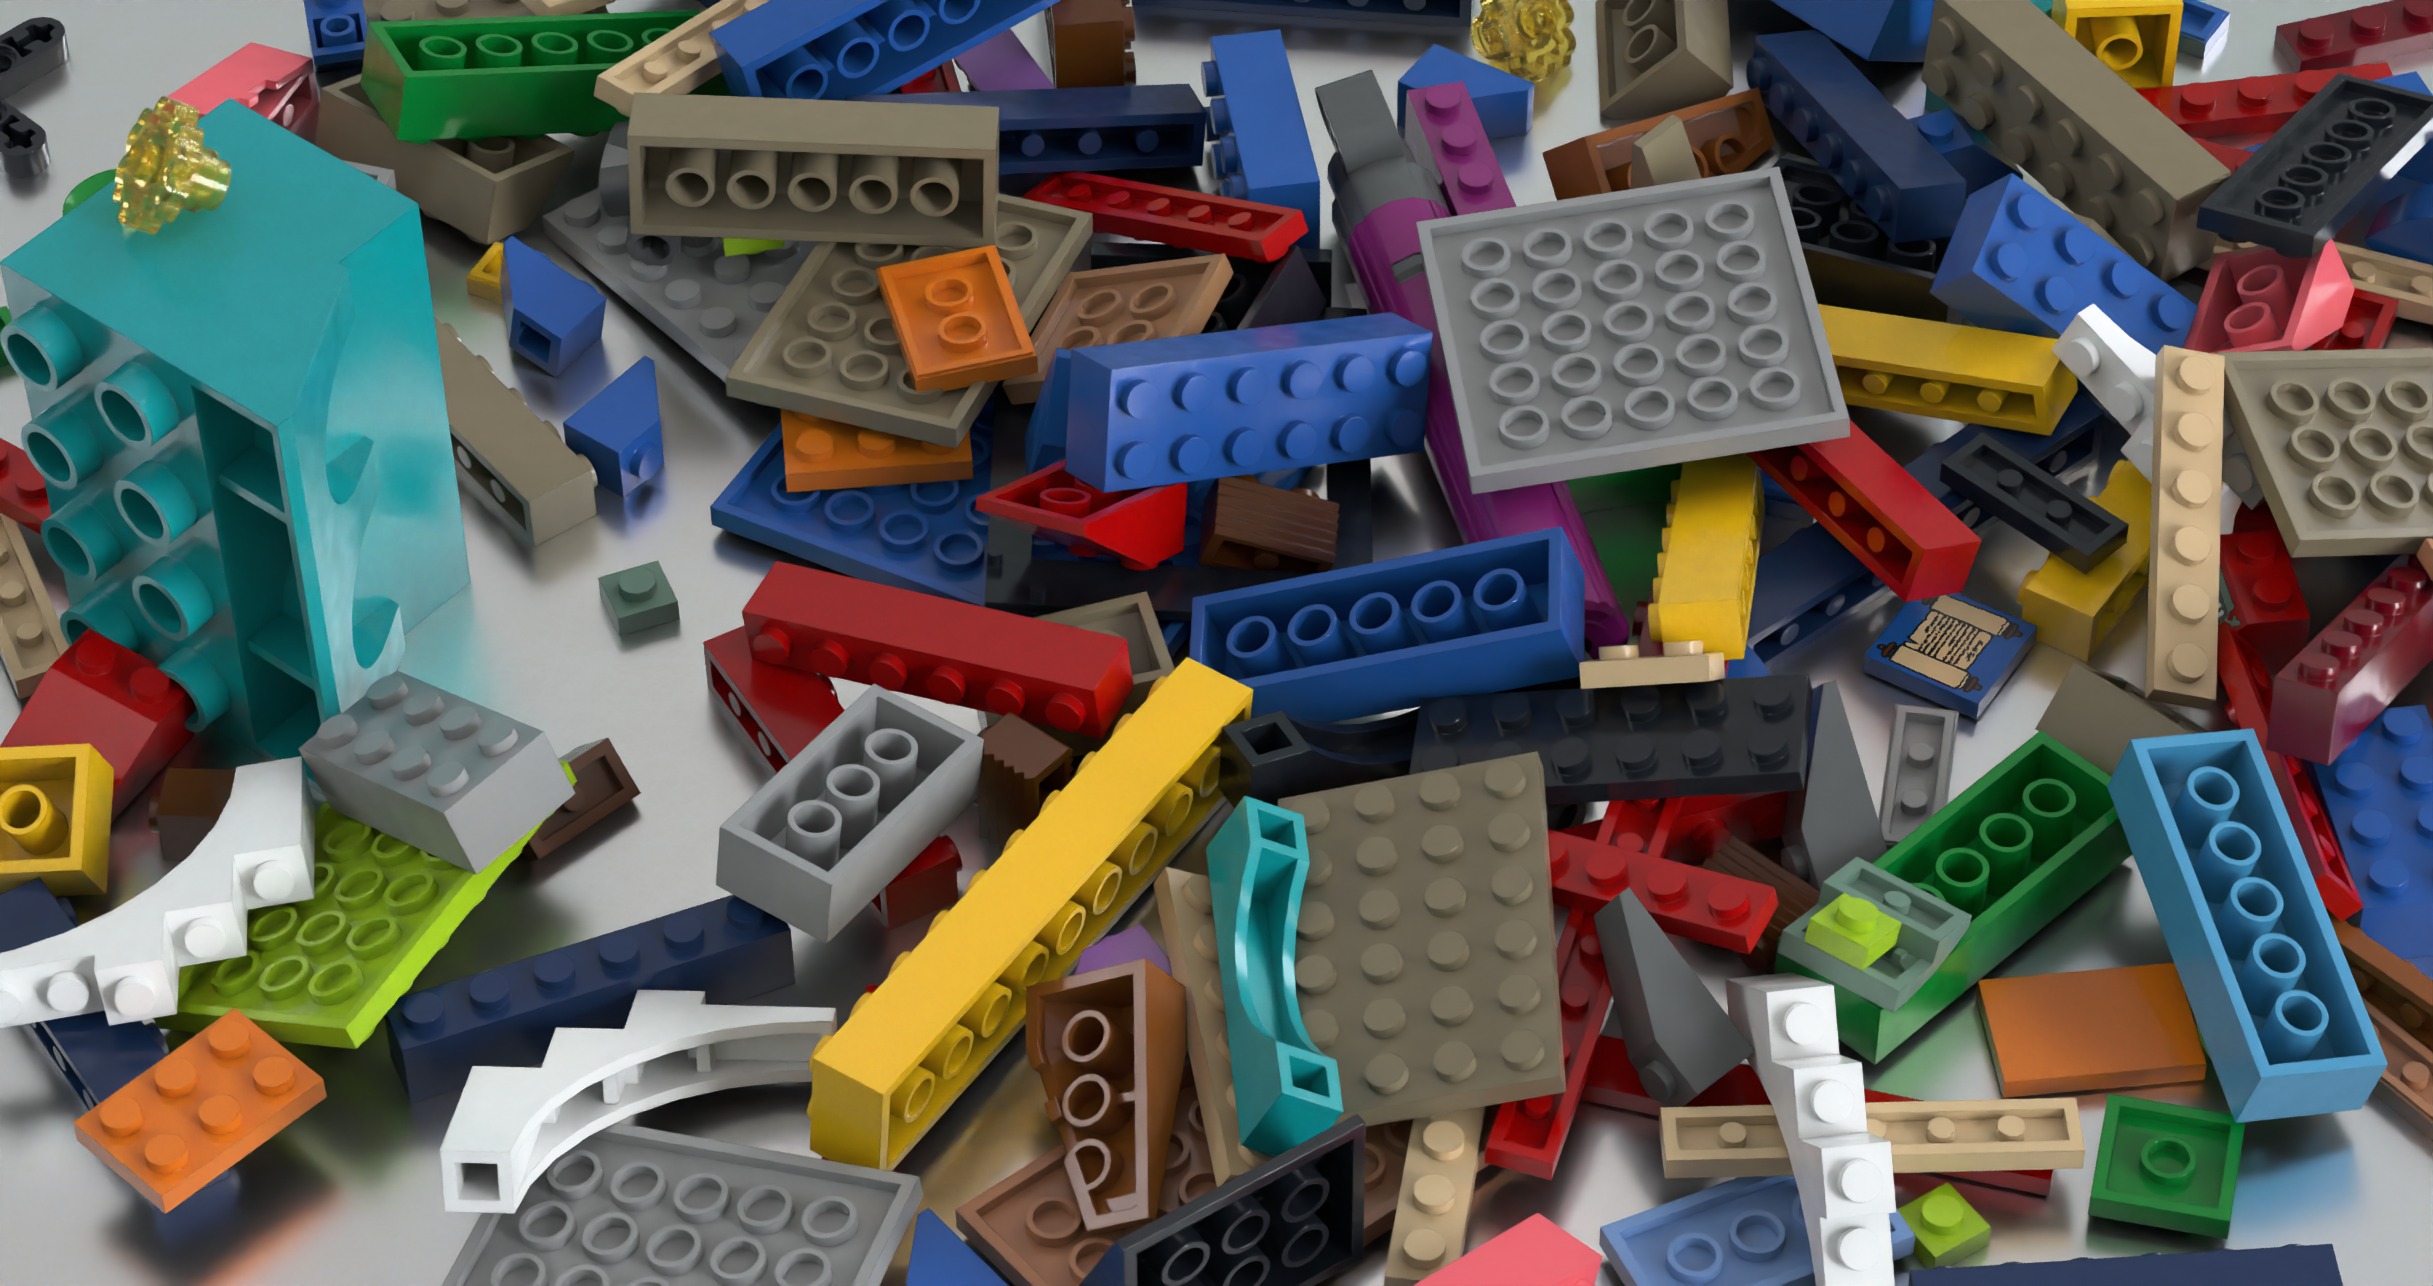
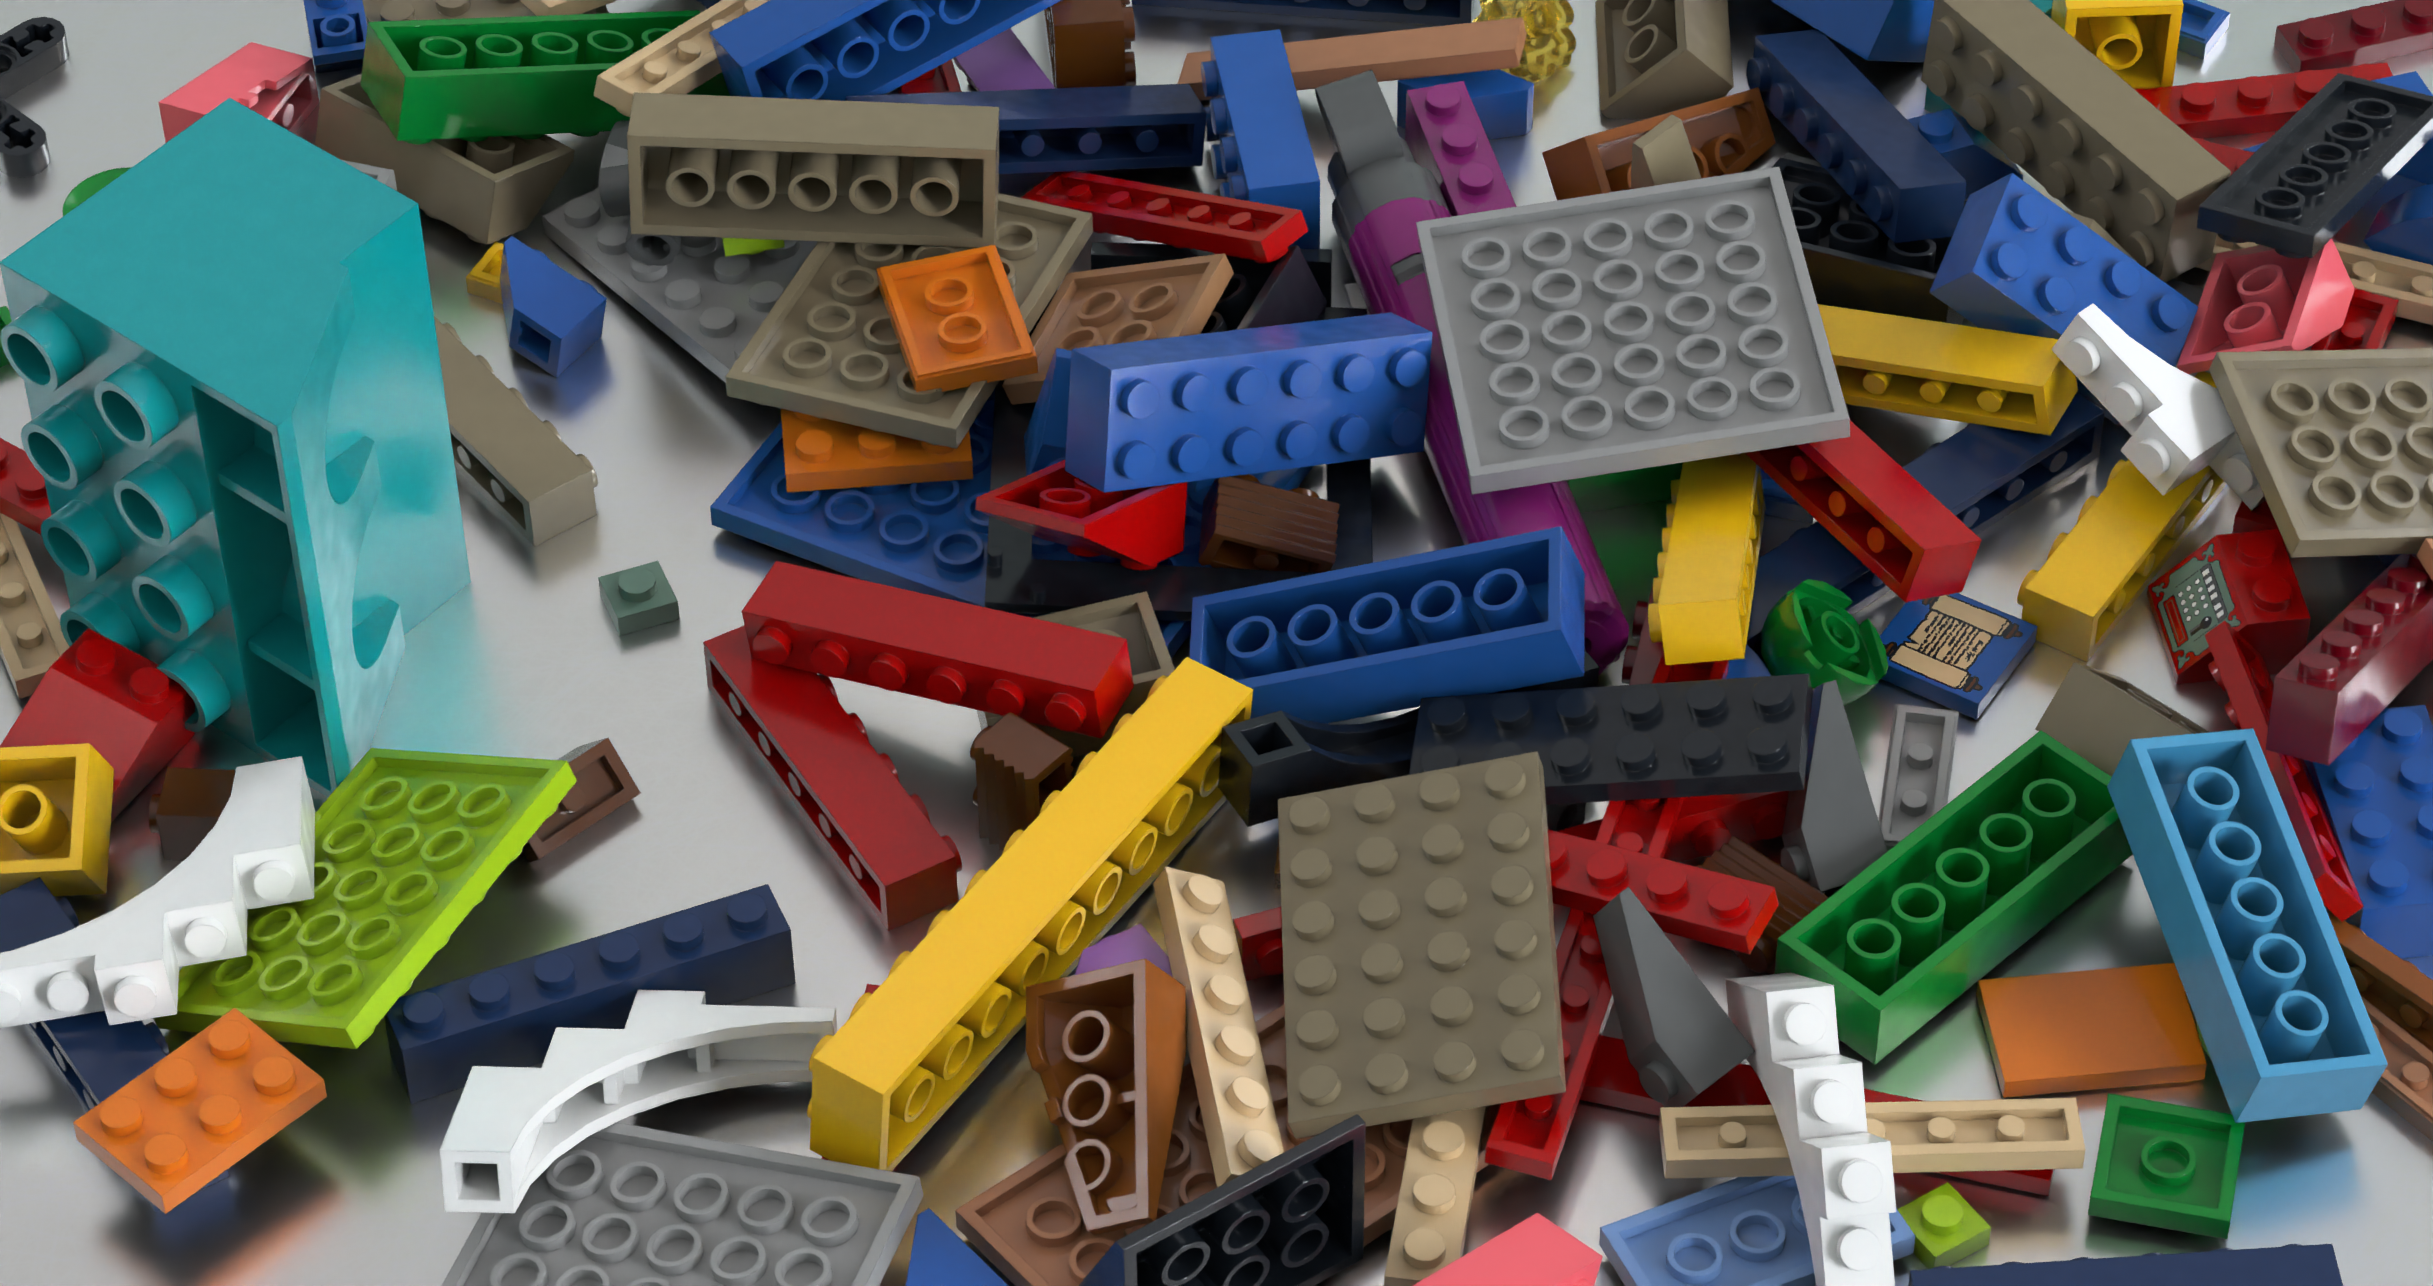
clear yellow plant [113,96,231,235] -> none
light grey brick [298,670,576,875] -> none
blue slope [563,356,664,498] -> none
light grey brick [716,684,984,944] -> none
teal arch [1206,796,1344,1156] -> none
tan plate [1579,640,1725,689] -> none
sand green slope [1777,857,1972,1013] -> none
lime plate [1804,893,1902,971] -> none
black plate [1939,432,2129,574] -> none
tan plate [2145,345,2225,710] -> none
none -> nougat tile [1177,17,1527,101]
none -> green cylinder [1759,579,1888,706]

